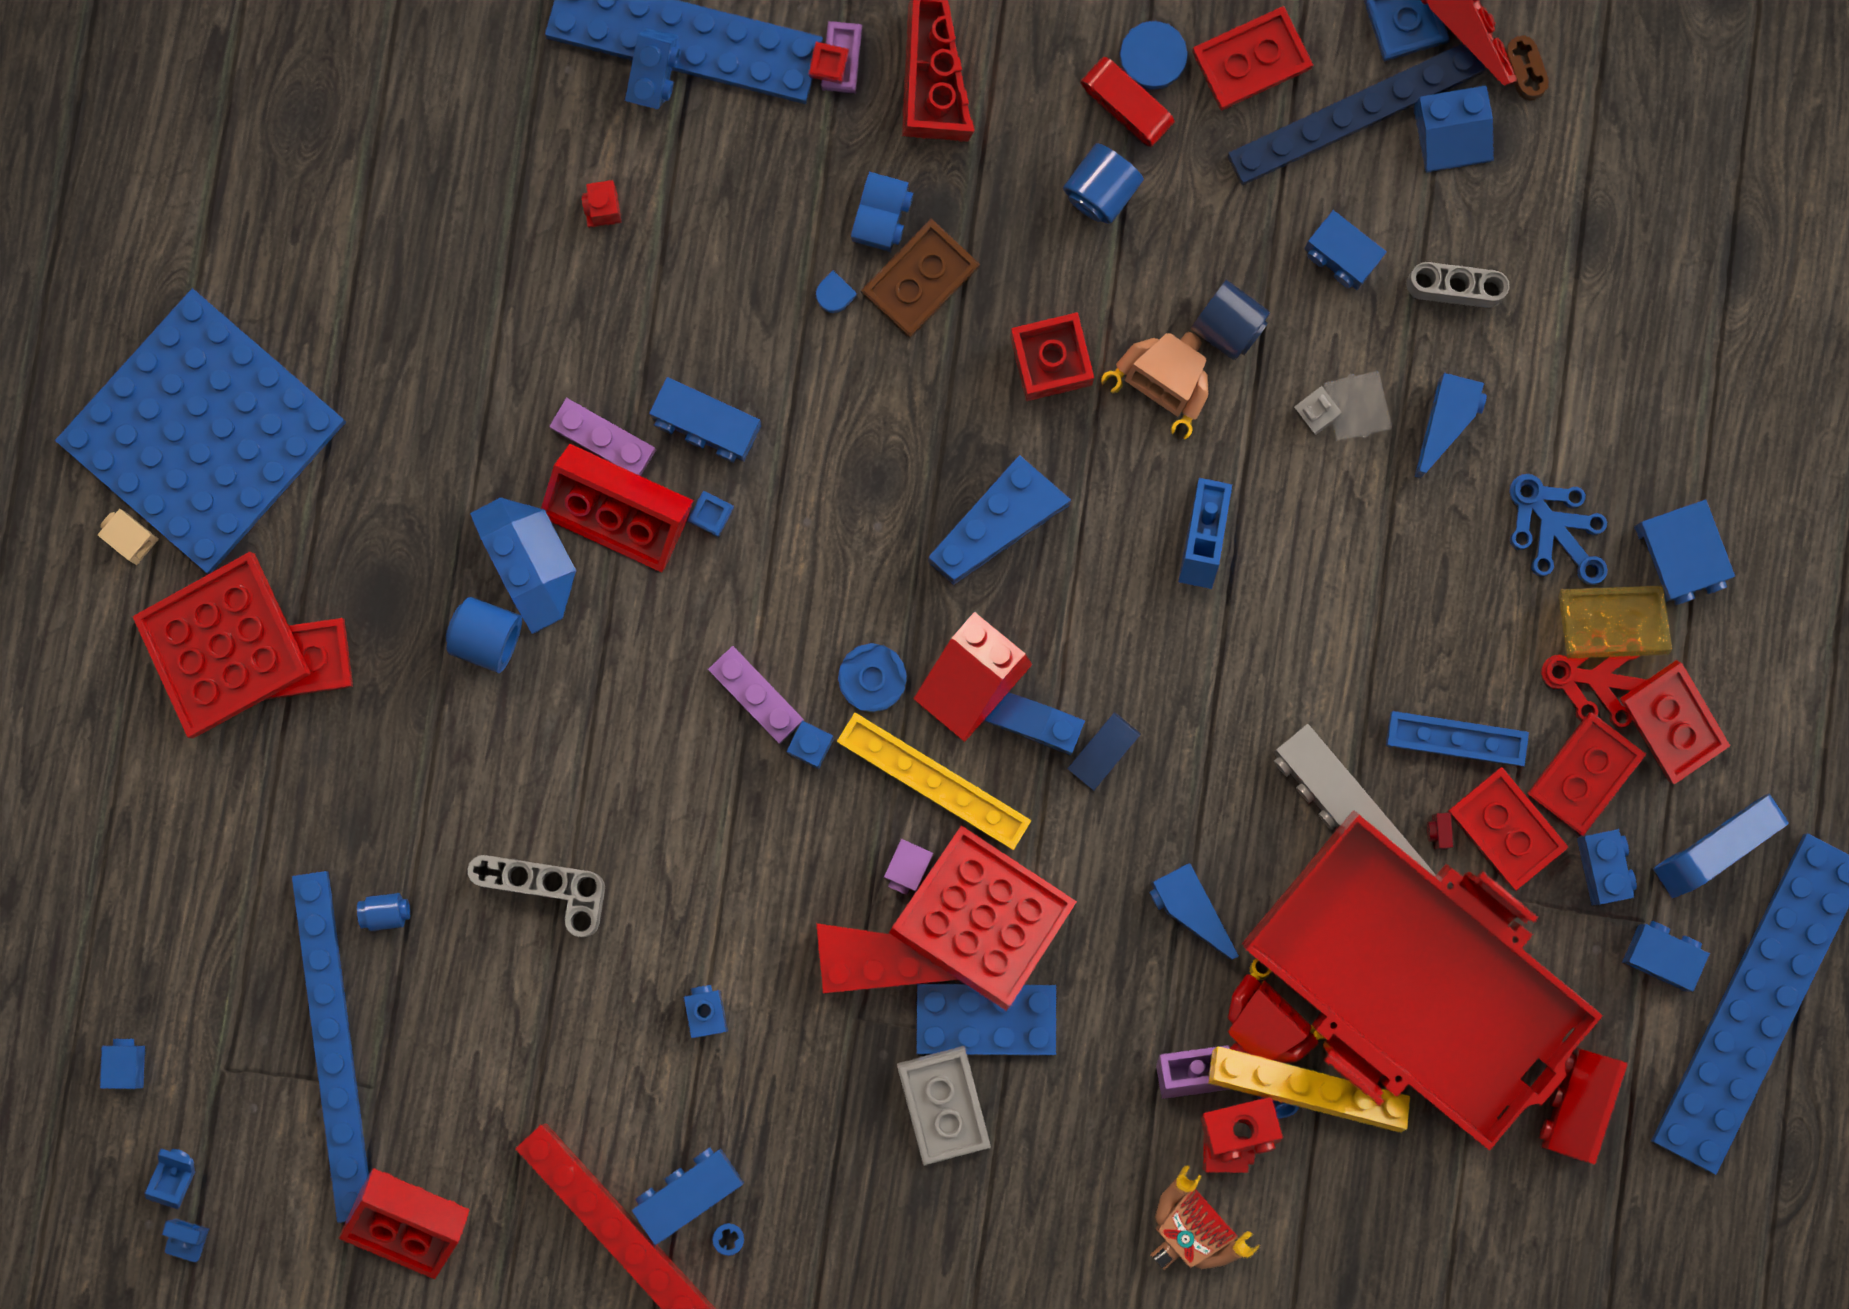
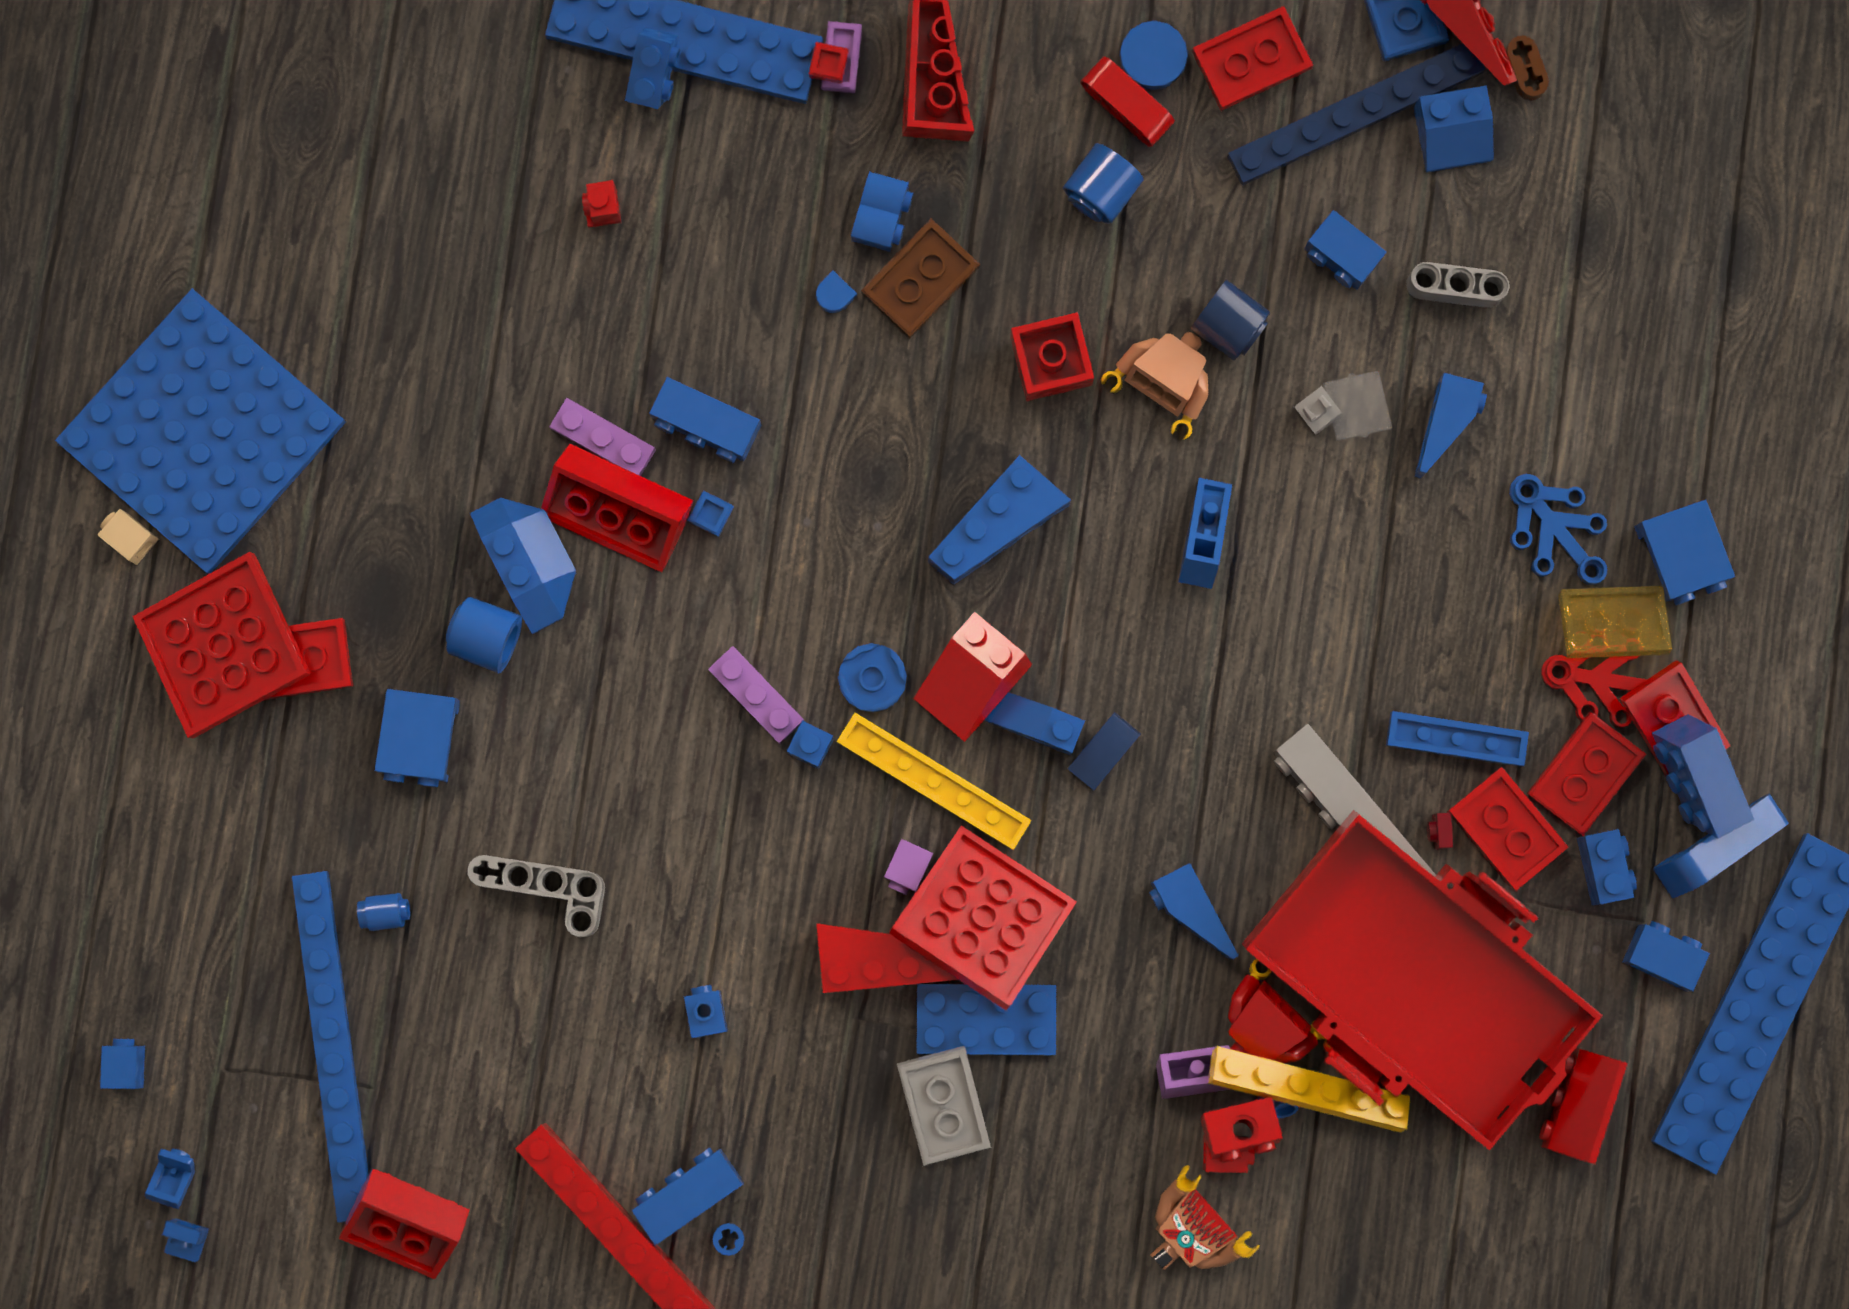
none -> blue panel [375,689,460,787]
none -> blue brick [1652,714,1754,839]

